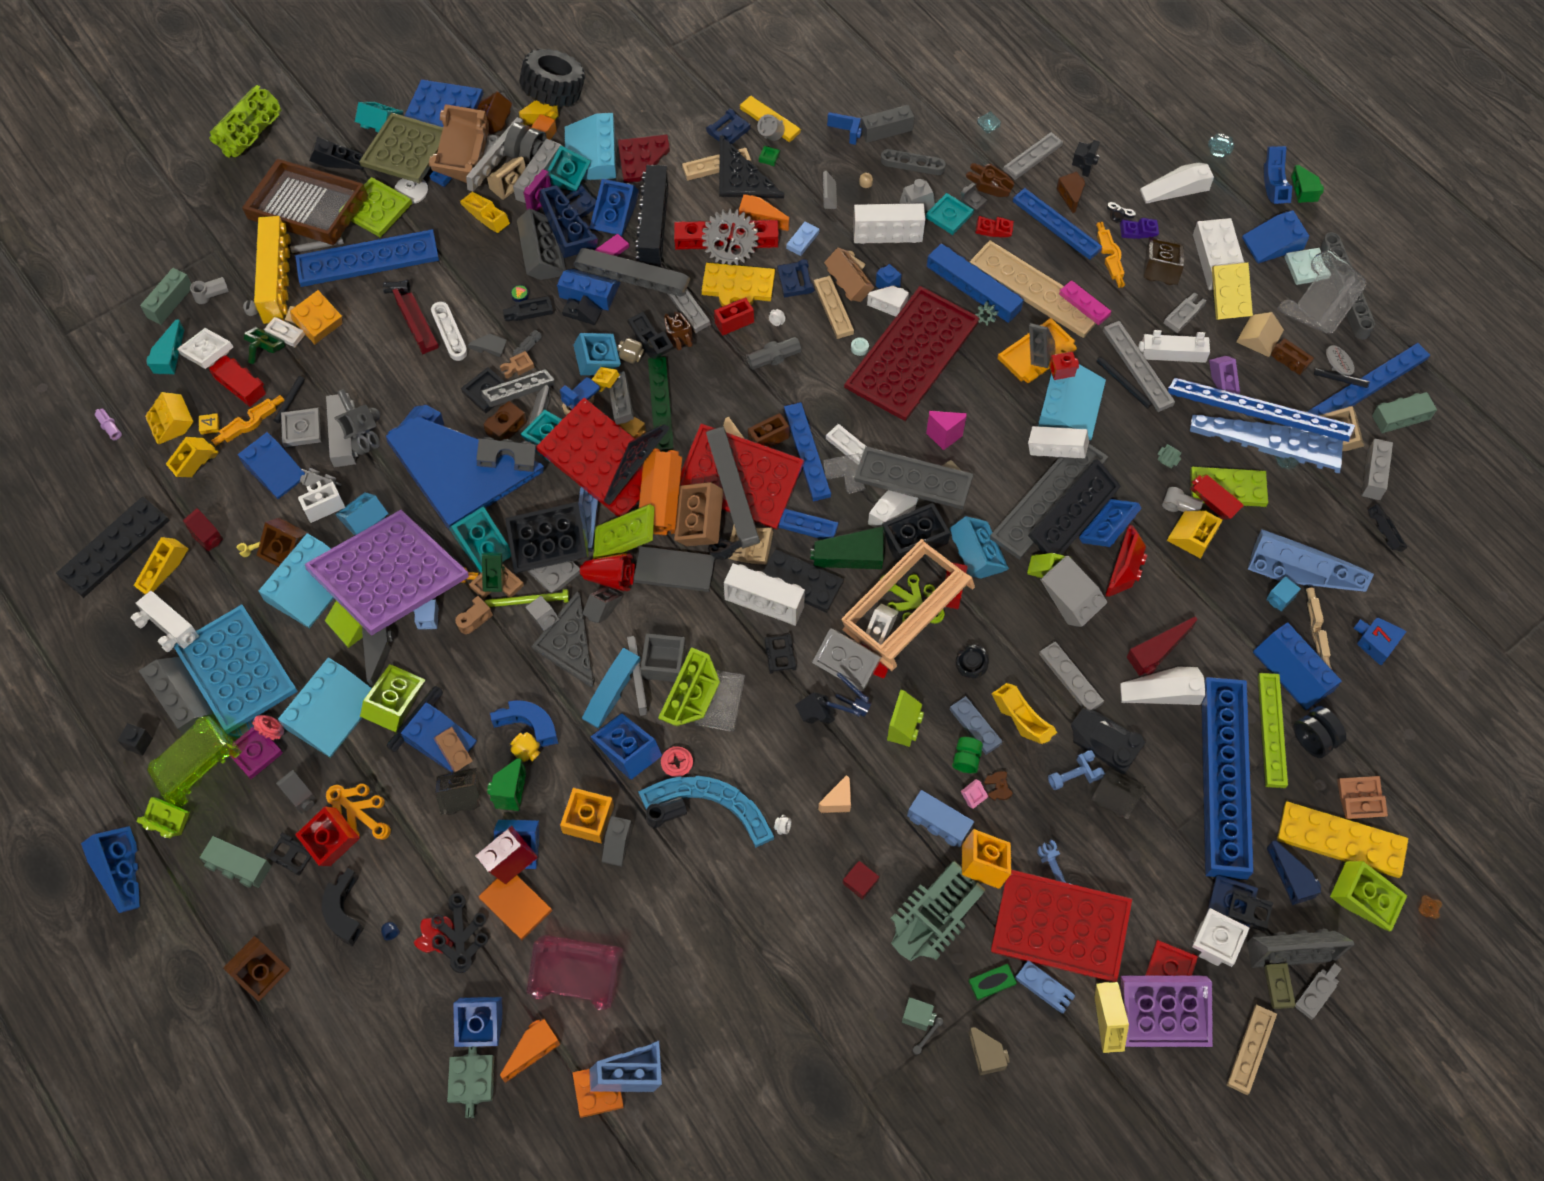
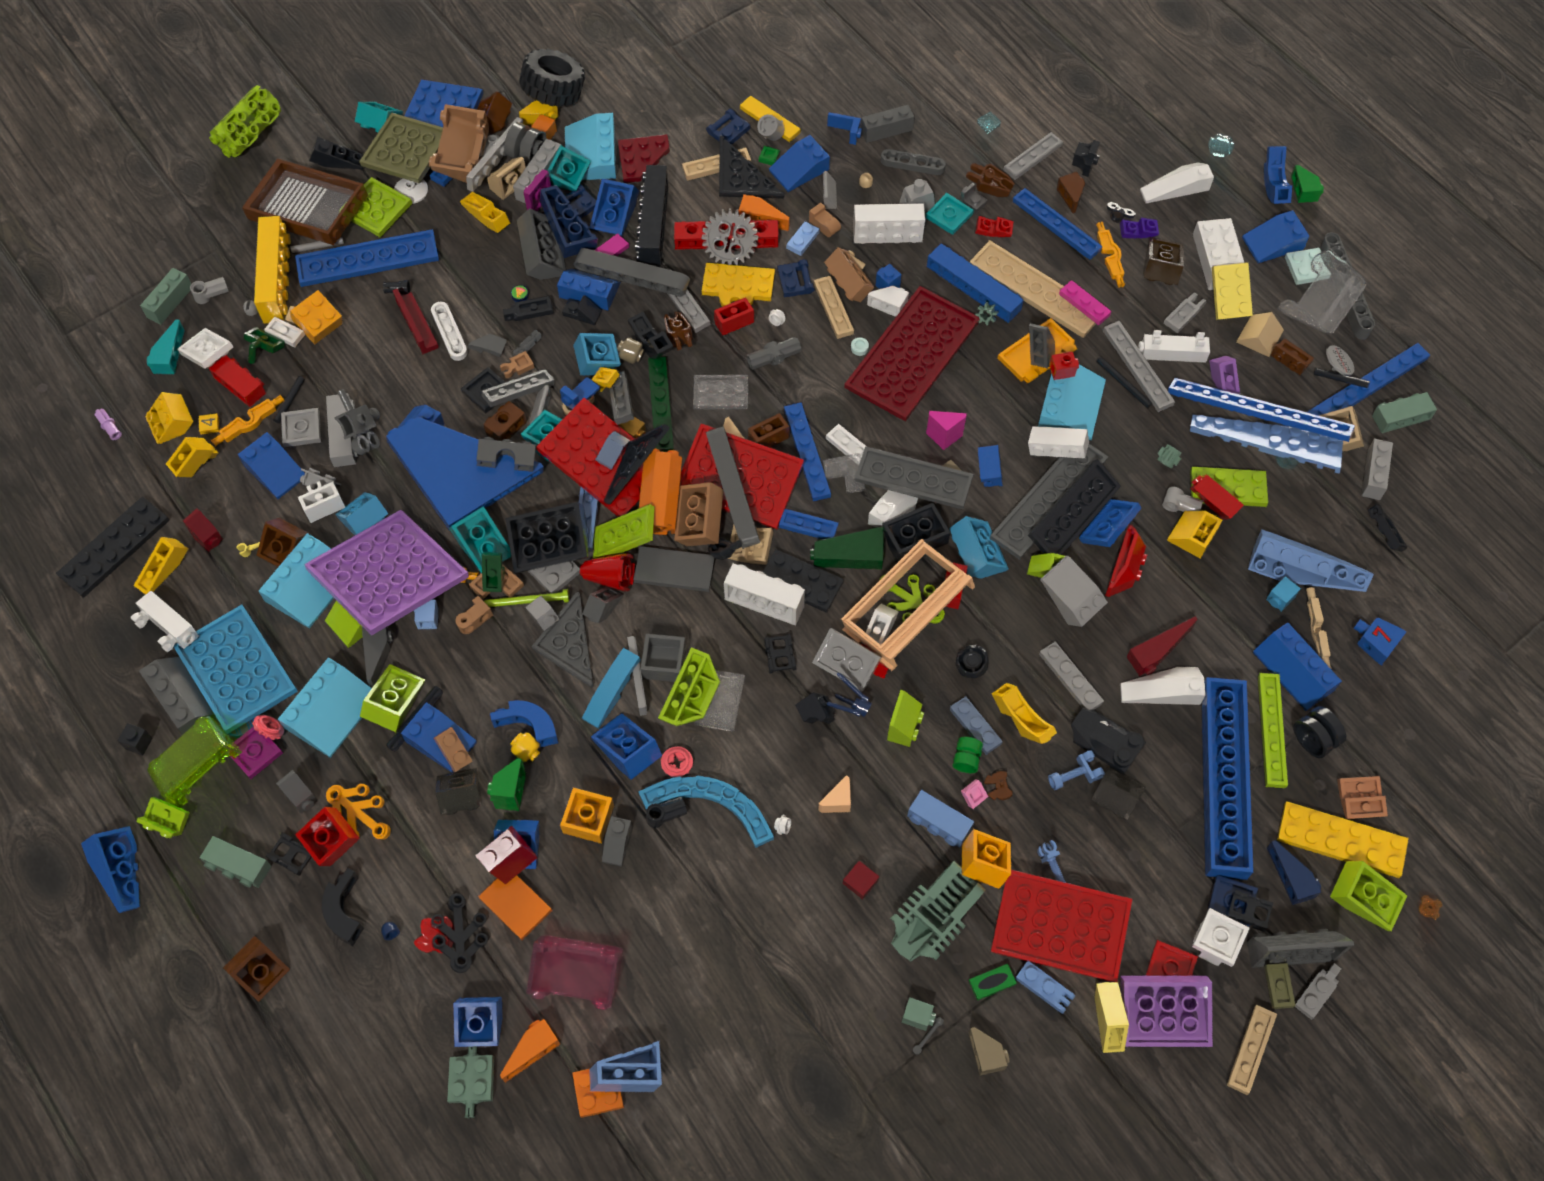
none -> sand blue slope [595,431,630,470]
none -> clear plate [693,375,748,409]
none -> blue slope [769,135,830,192]
none -> medium nougat leg [809,203,841,237]
none -> blue hinge [978,445,1003,487]

